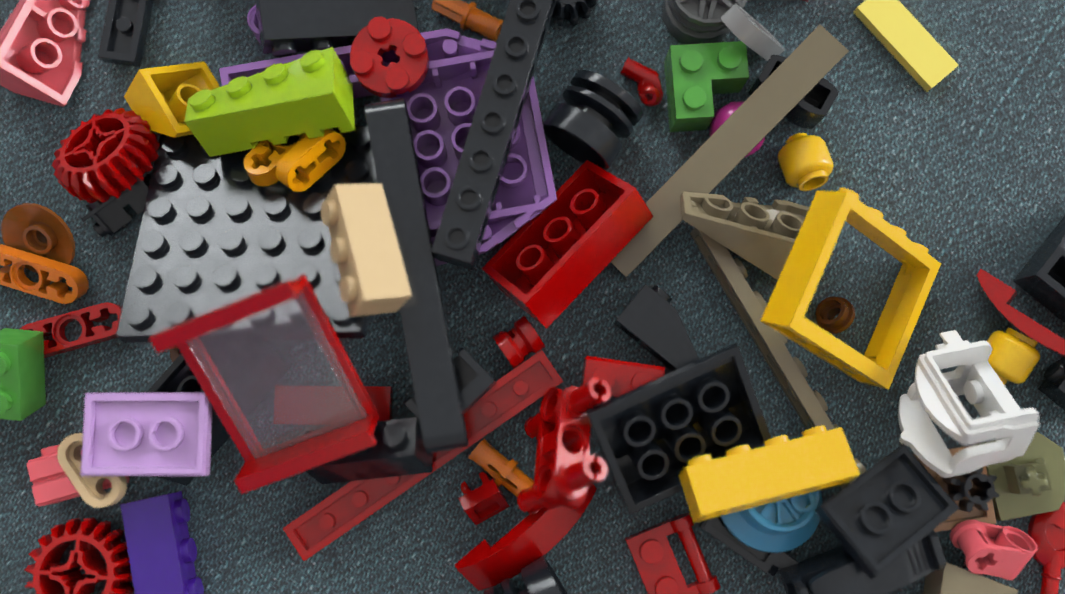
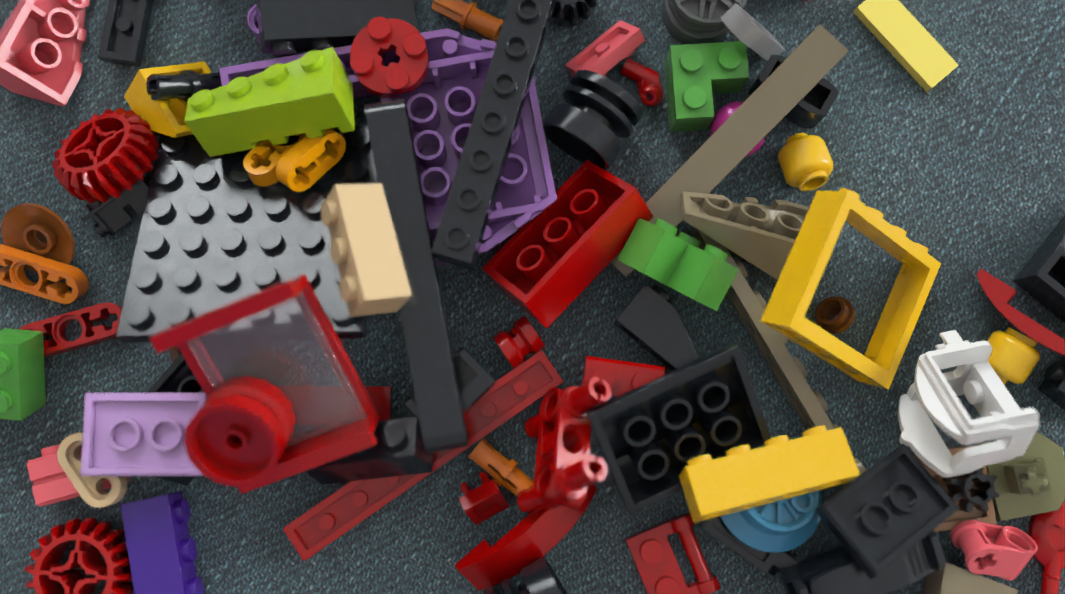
none -> black pin [146,70,222,102]
none -> red wheel [184,376,296,487]
none -> coral plate [565,20,646,77]
none -> bright green brick [617,218,739,311]

